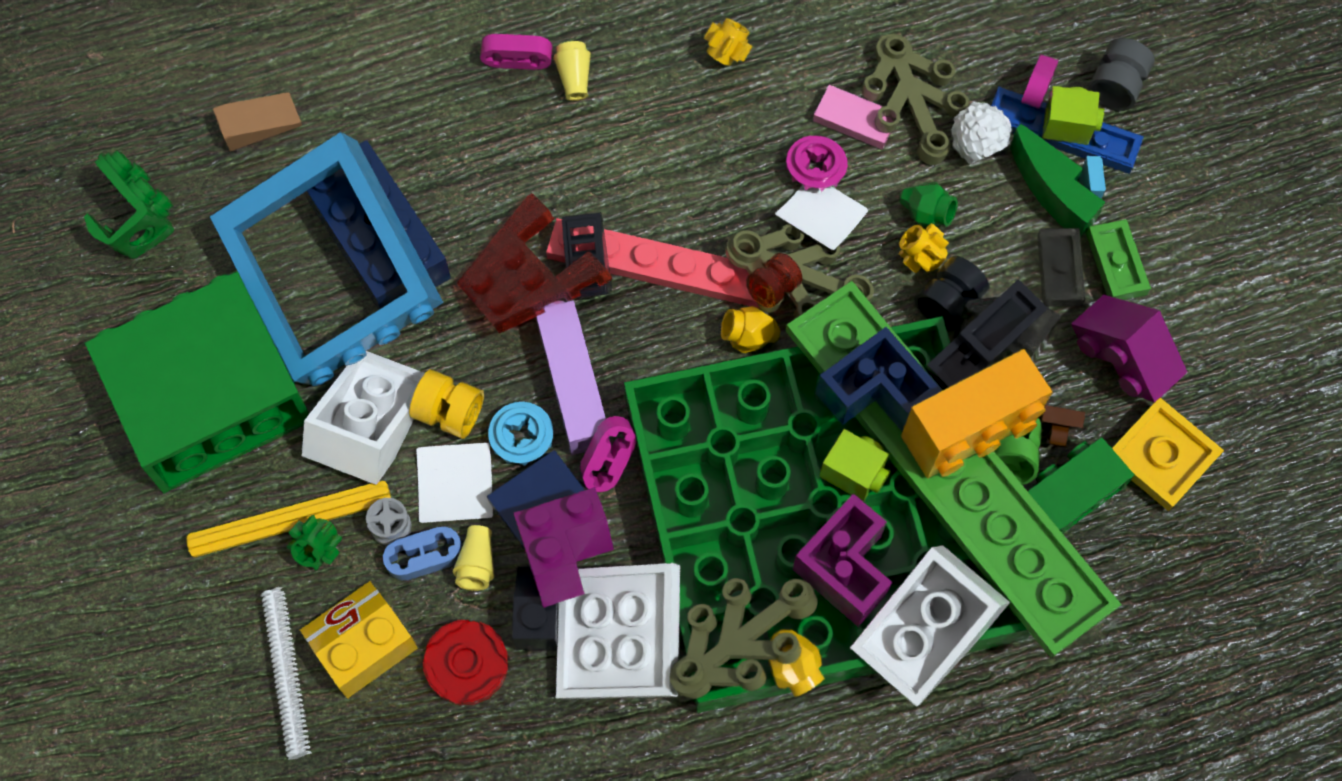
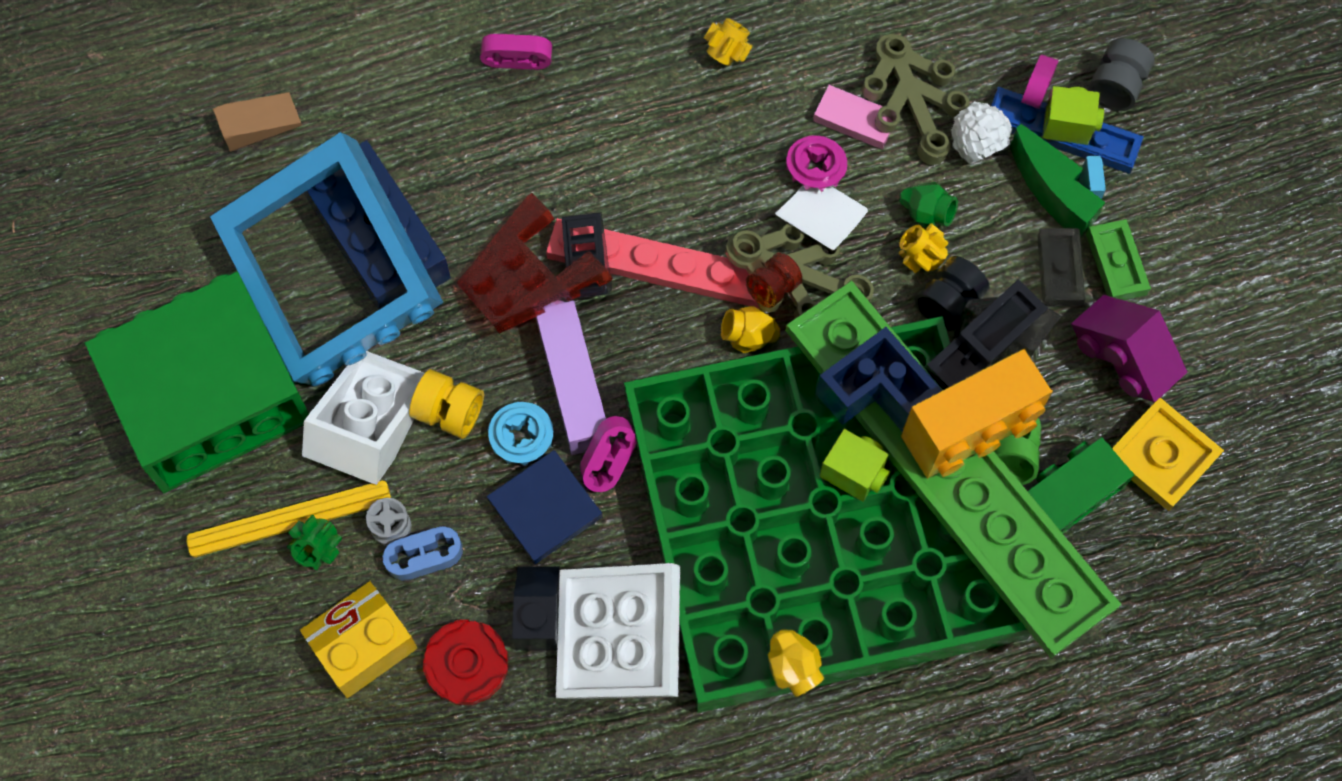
green piece [84,149,174,259] -> none
white axle [261,587,311,760] -> none
white sticker [417,443,493,523] -> none
light yellow cone [452,525,494,591] -> none
magenta brick [514,487,614,608] -> none
light yellow cone [553,41,591,101] -> none
olive plant [670,578,817,699] -> none
magenta brick [792,493,892,626] -> none
white slope [850,546,1010,707] -> none
reddish brown tile [1038,405,1086,446] -> none

